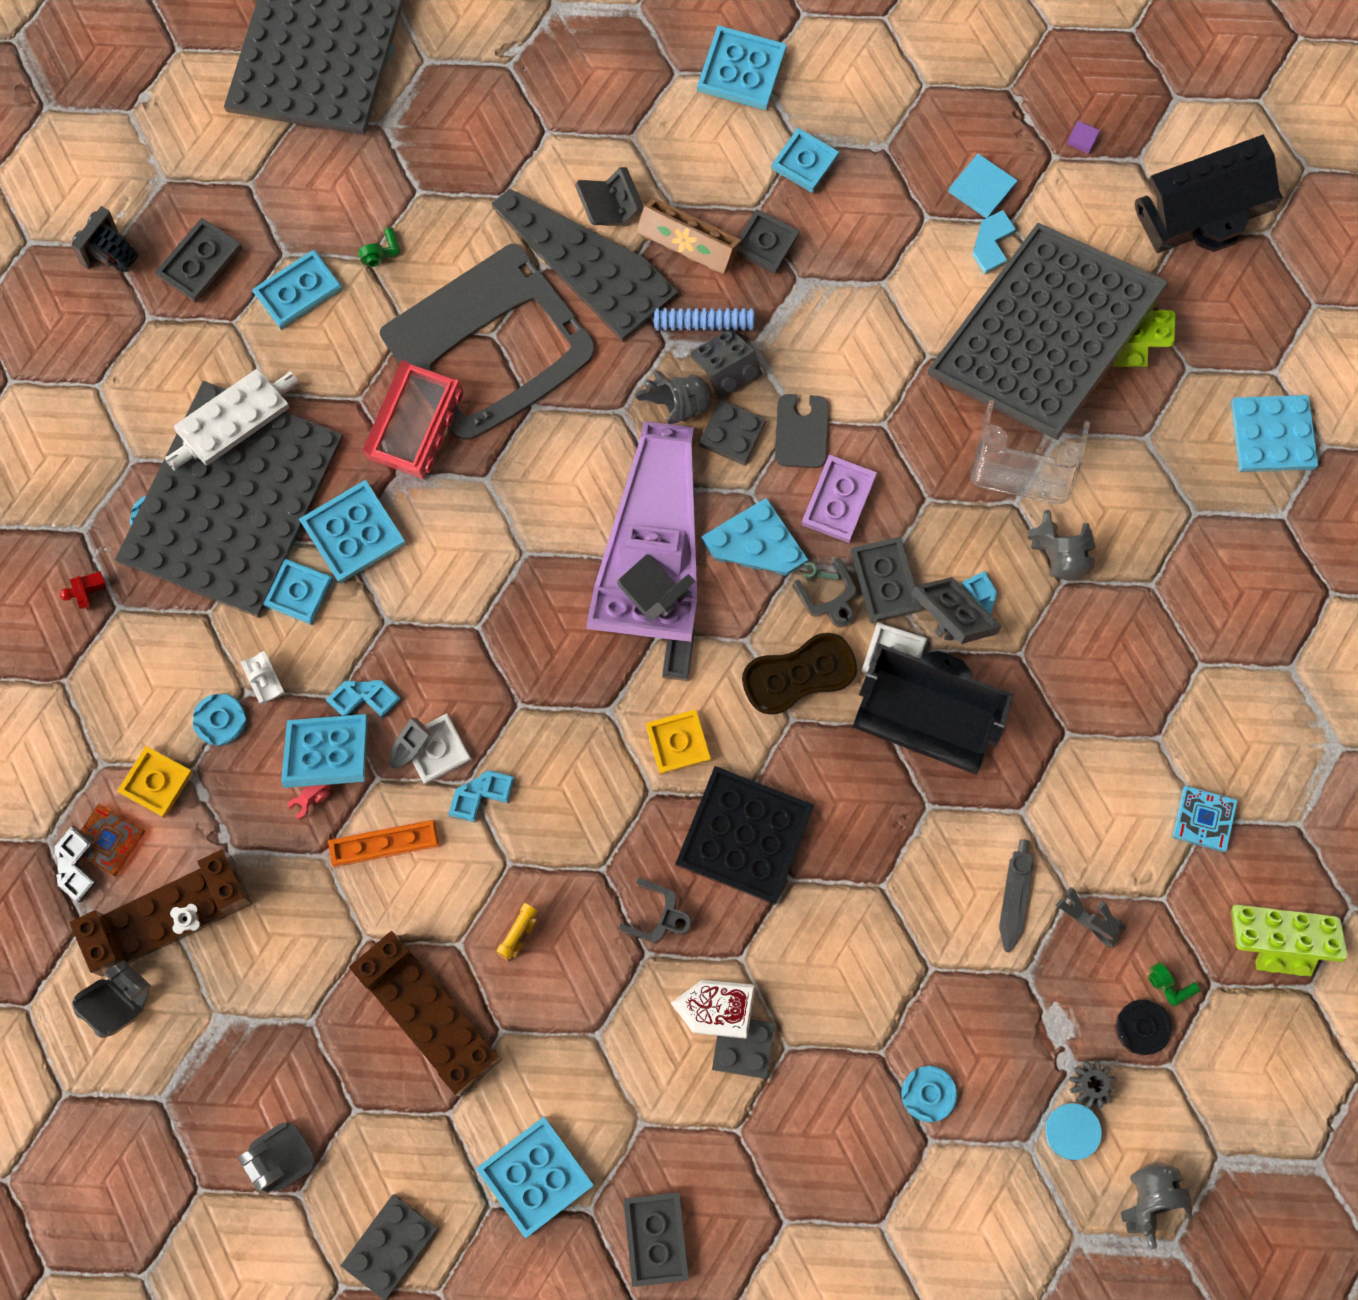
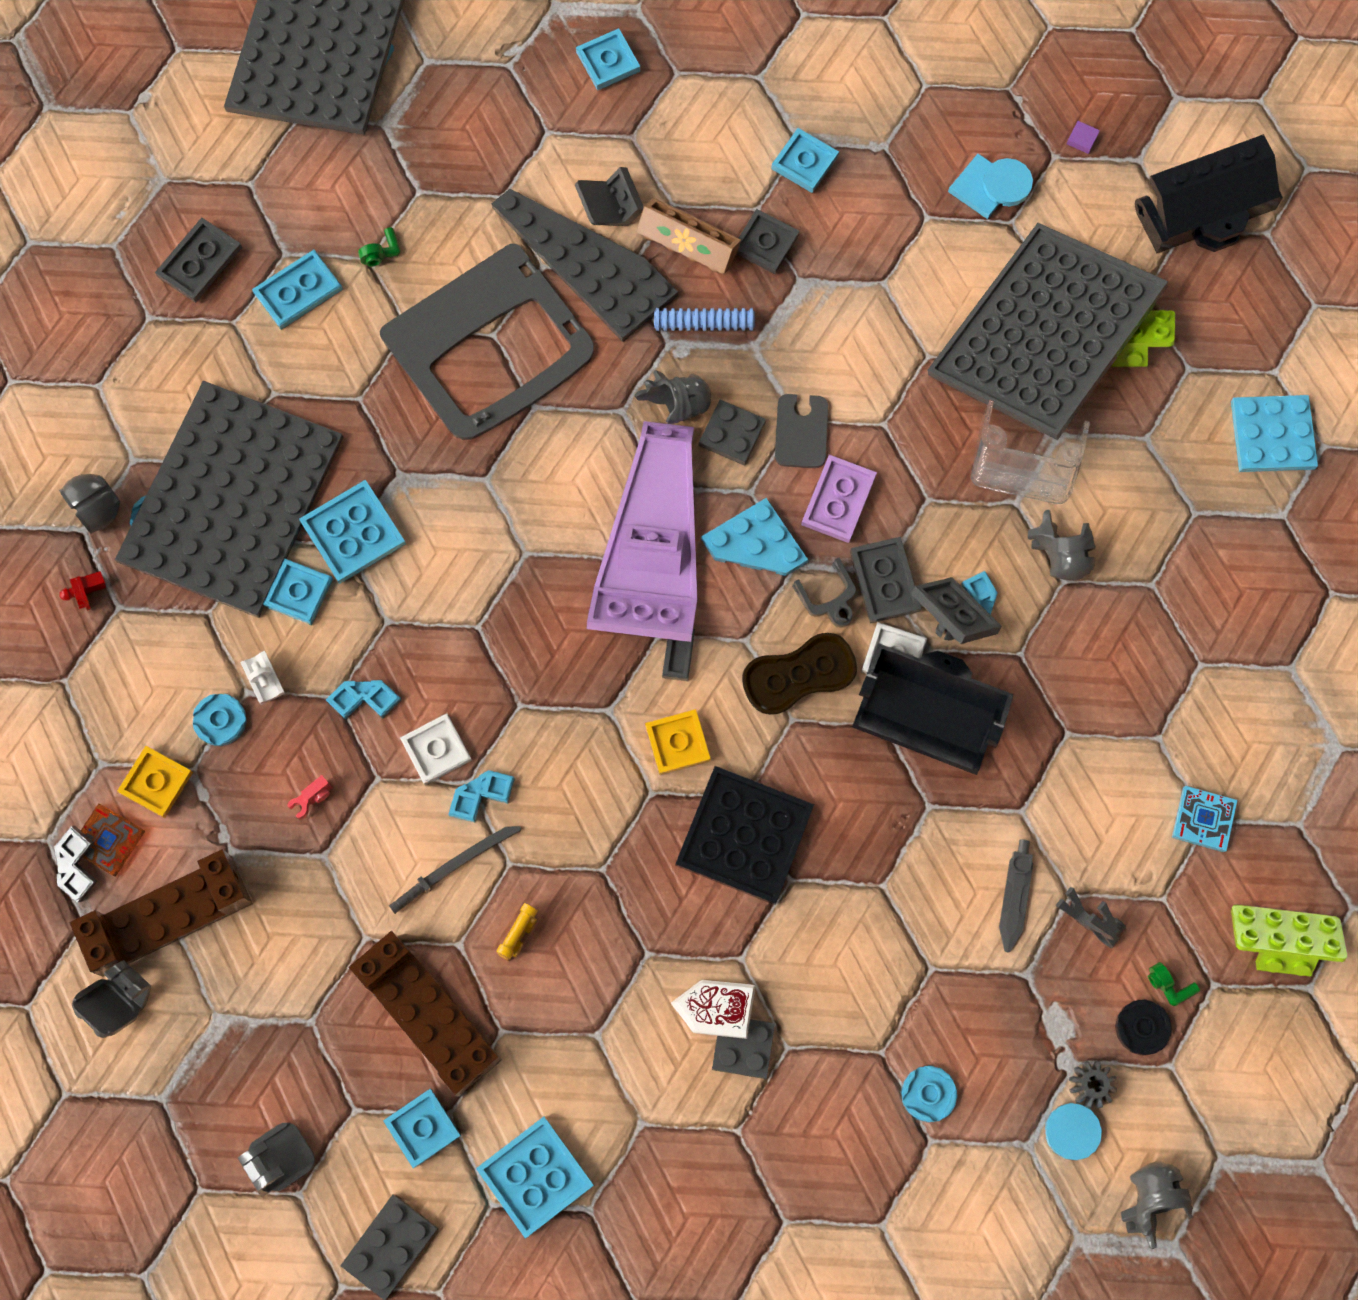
plate [71,206,138,272] -> none
white plate [165,369,299,471] -> none
white plate [170,904,200,934] -> none
medium azure plate [281,714,368,788] -> none
orange tile [328,820,439,868] -> none
window [362,359,464,480] -> none
dark grey plate [390,718,434,768] -> none
dark grey bracket [617,554,696,622] -> none
dark grey piece [619,877,692,944] -> none
dark grey plate [623,1192,689,1287] -> none
dark grey bracket [690,330,762,399] -> none
medium azure plate [697,25,787,110] -> none
sand green hand [802,562,839,581] -> none
medium azure tile [972,210,1016,274] -> none
none -> dark grey piece [59,474,121,533]
none -> medium azure plate [383,1089,461,1169]
none -> dark grey sword [389,826,521,914]
none -> medium azure plate [576,28,640,91]
none -> medium azure tile [983,158,1033,207]

